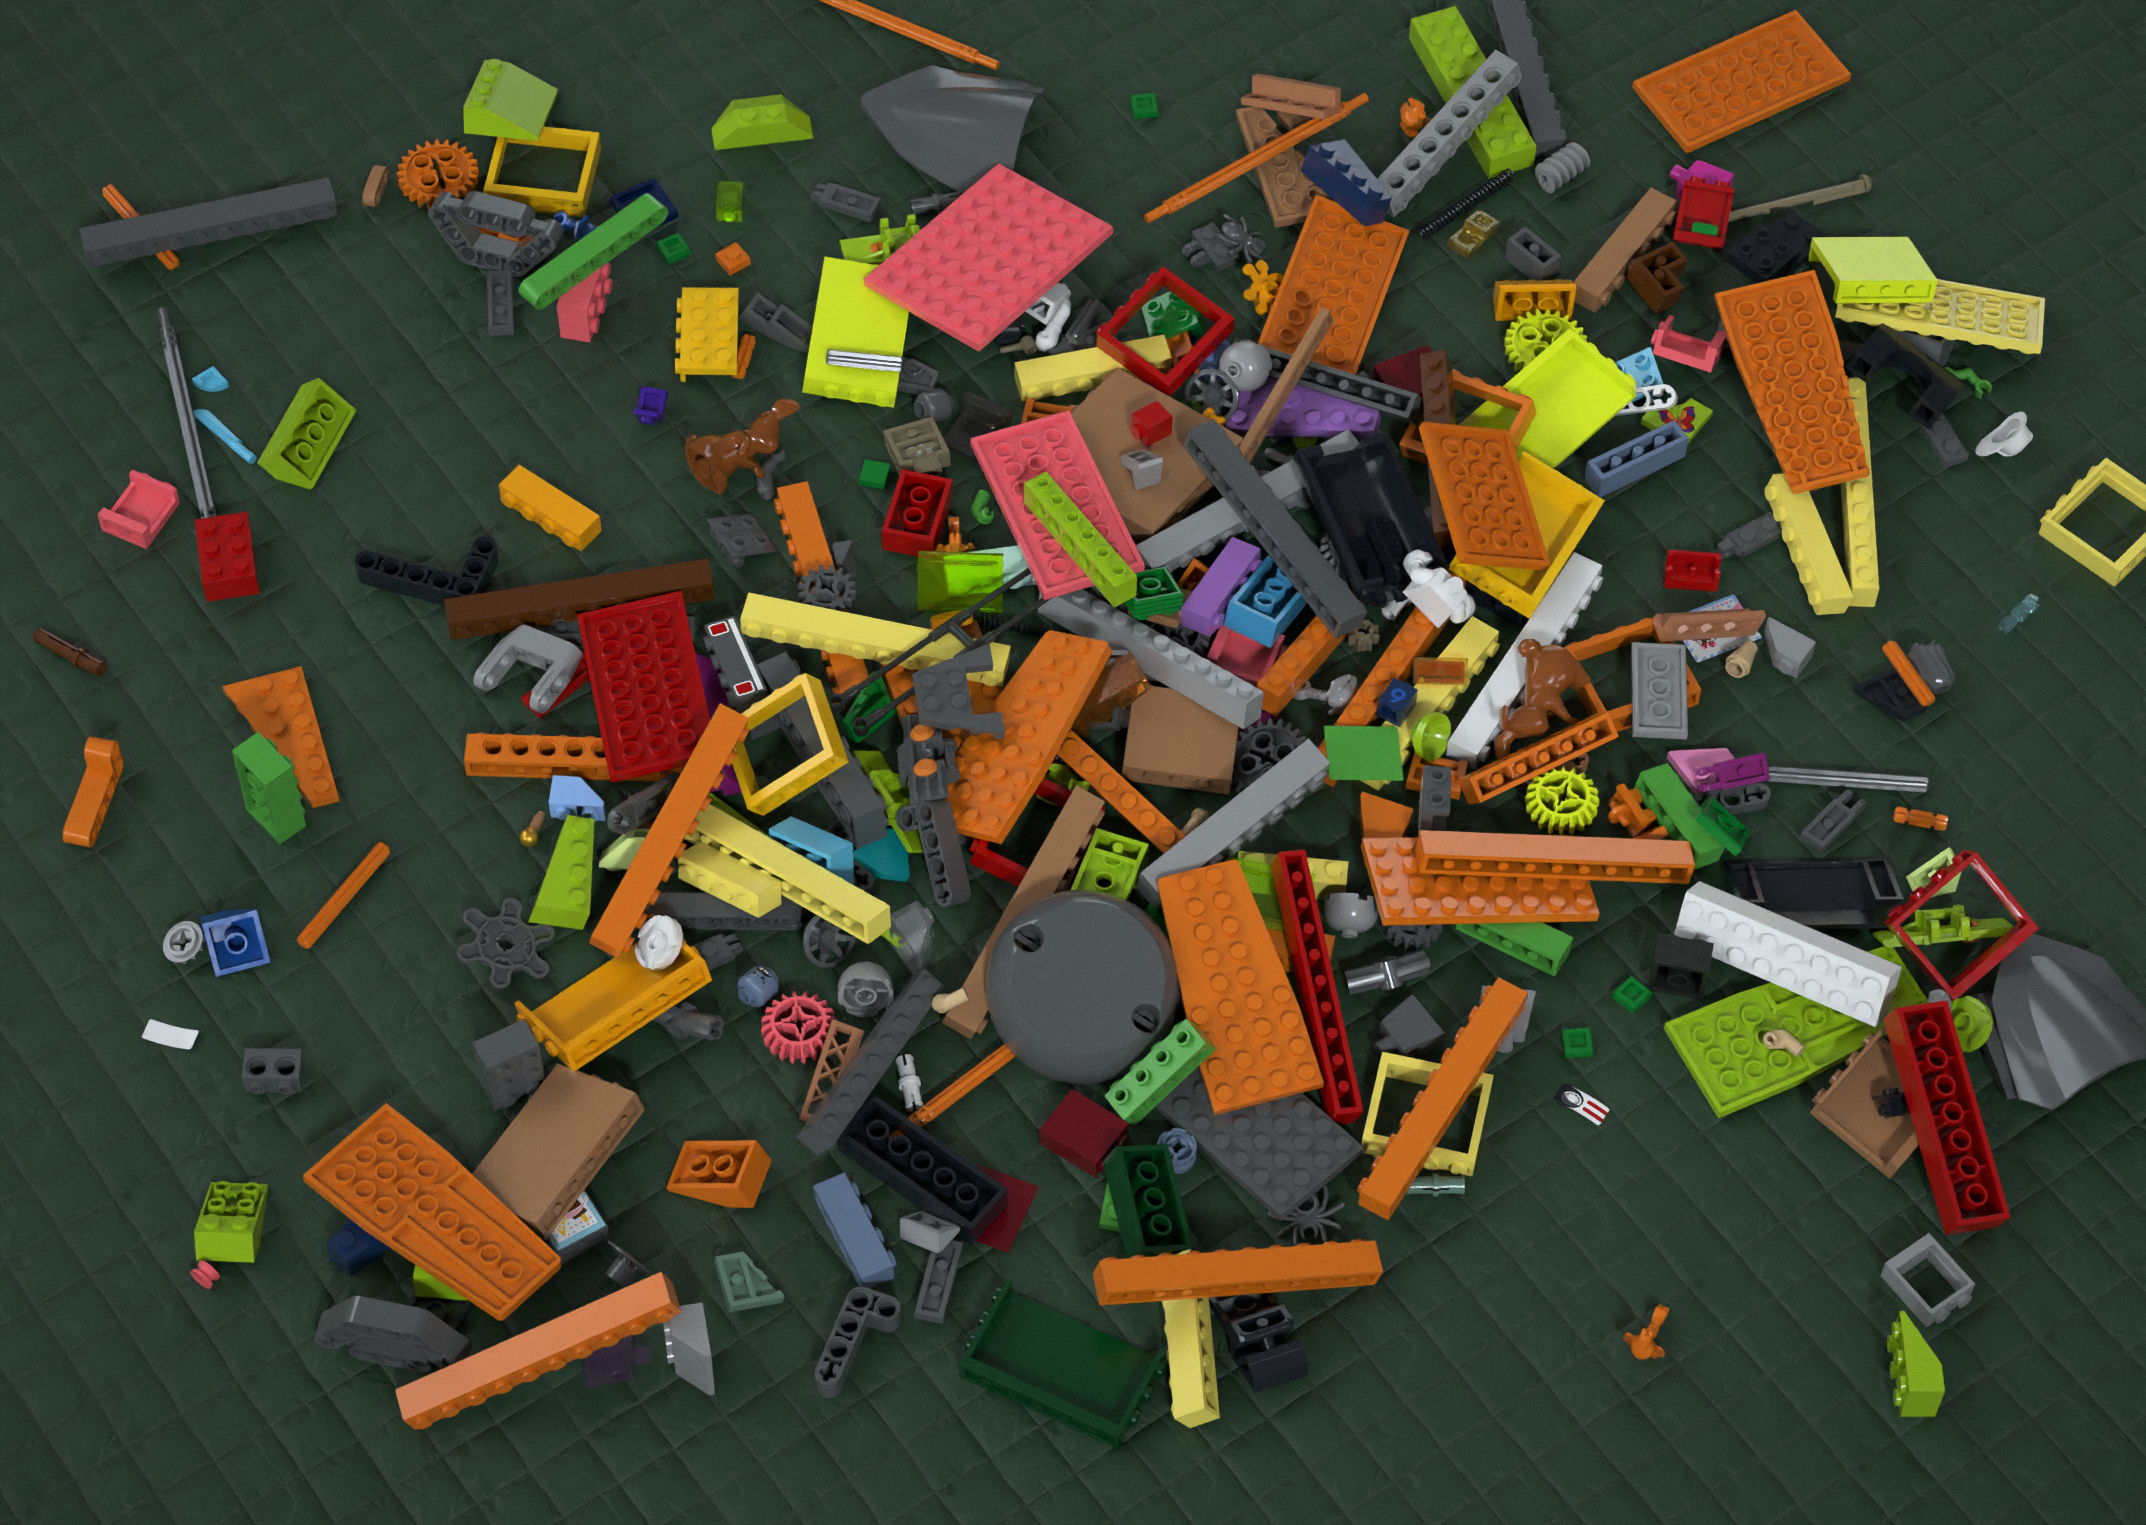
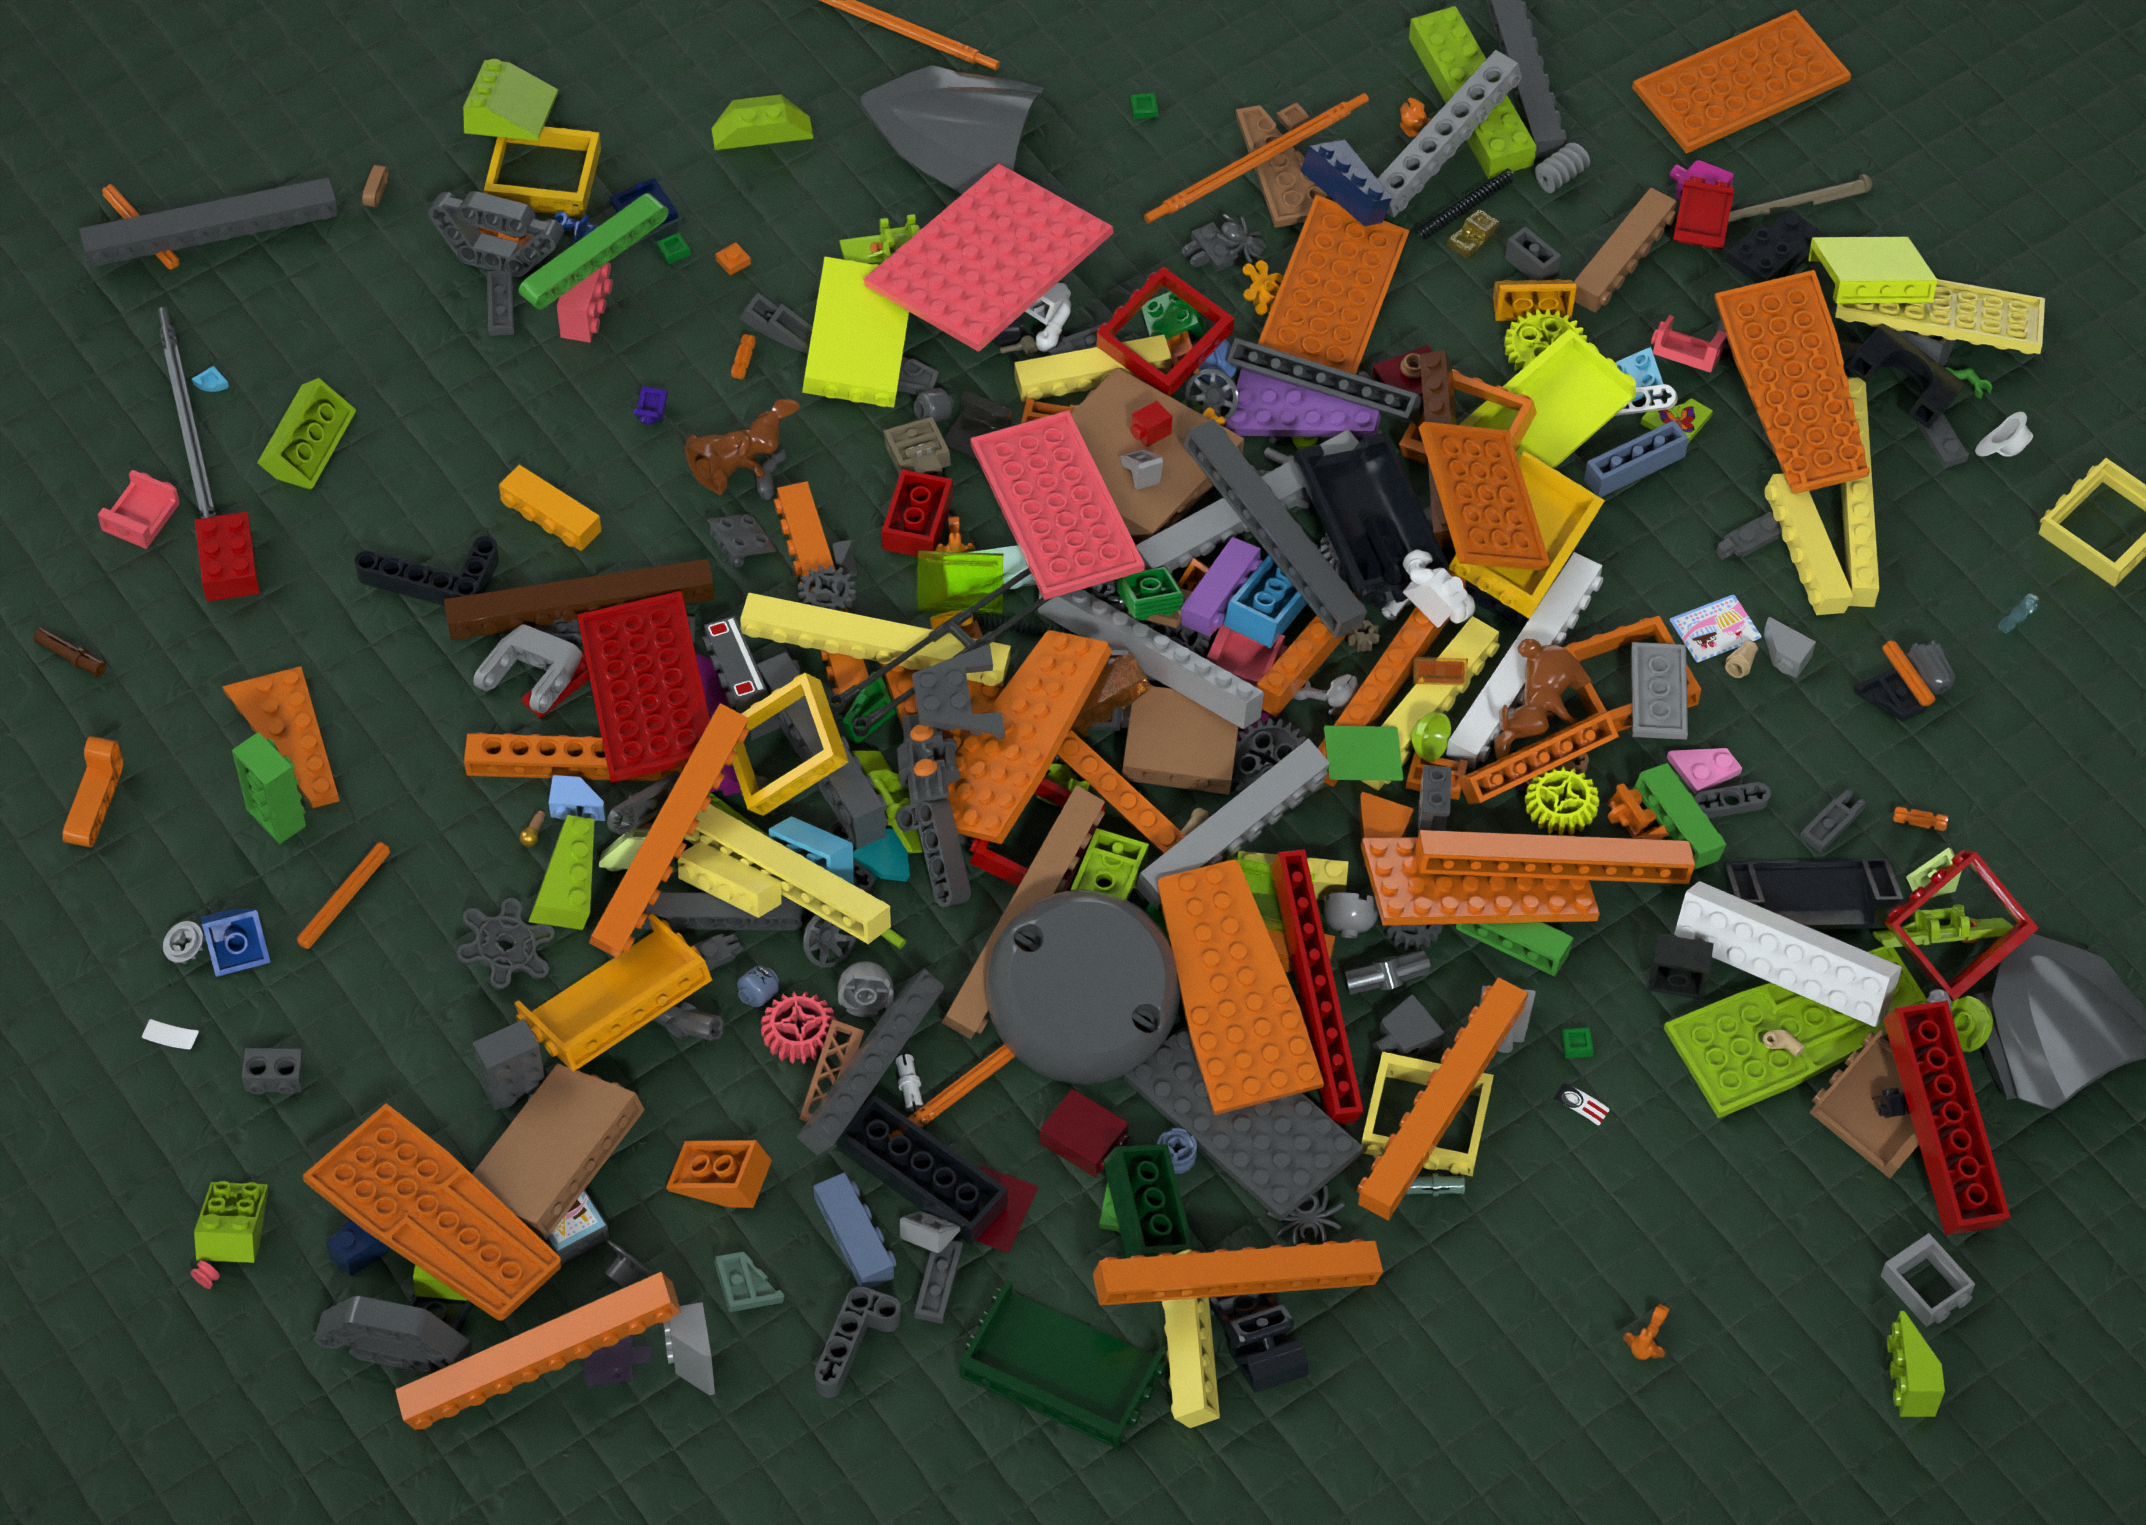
medium azure piece [194,409,257,464] -> none
orange gear [397,139,479,209] -> none
white tile [635,915,683,971] -> none
yellow bracket [675,287,739,382] -> none
clear neon green brick [716,181,745,222] -> none
dark grey hinge [810,183,881,223] -> none
axle [826,349,903,372] -> none
green tile [859,459,890,489] -> none
clear slope [889,900,935,976] -> none
dark grey pin [910,191,961,214] -> none
tan arm [932,988,969,1014] -> none
bright green arm [970,490,994,524] -> none
lime brick [1024,472,1137,608] -> none
dark grey axle [1065,299,1100,344] -> none
bright green brick [1105,1019,1217,1126] -> none
light grey cylinder [1219,339,1272,392] -> none
medium nougat tile [1238,307,1333,464] -> none
nougat fence [1241,73,1341,119] -> none
dark blue brick [1376,678,1418,727] -> none
green tile [1612,976,1652,1014] -> none
reddish brown brick [1626,242,1688,314] -> none
nougat fence [1652,608,1766,642] -> none
red hinge [1664,549,1721,592] -> none
green tile [1692,222,1718,237] -> none
magenta hinge [1694,753,1770,792] -> none
green tile [1695,795,1750,856] -> none
dark grey axle [1767,766,1929,792] -> none
none -> medium nougat plate [1400,353,1421,378]

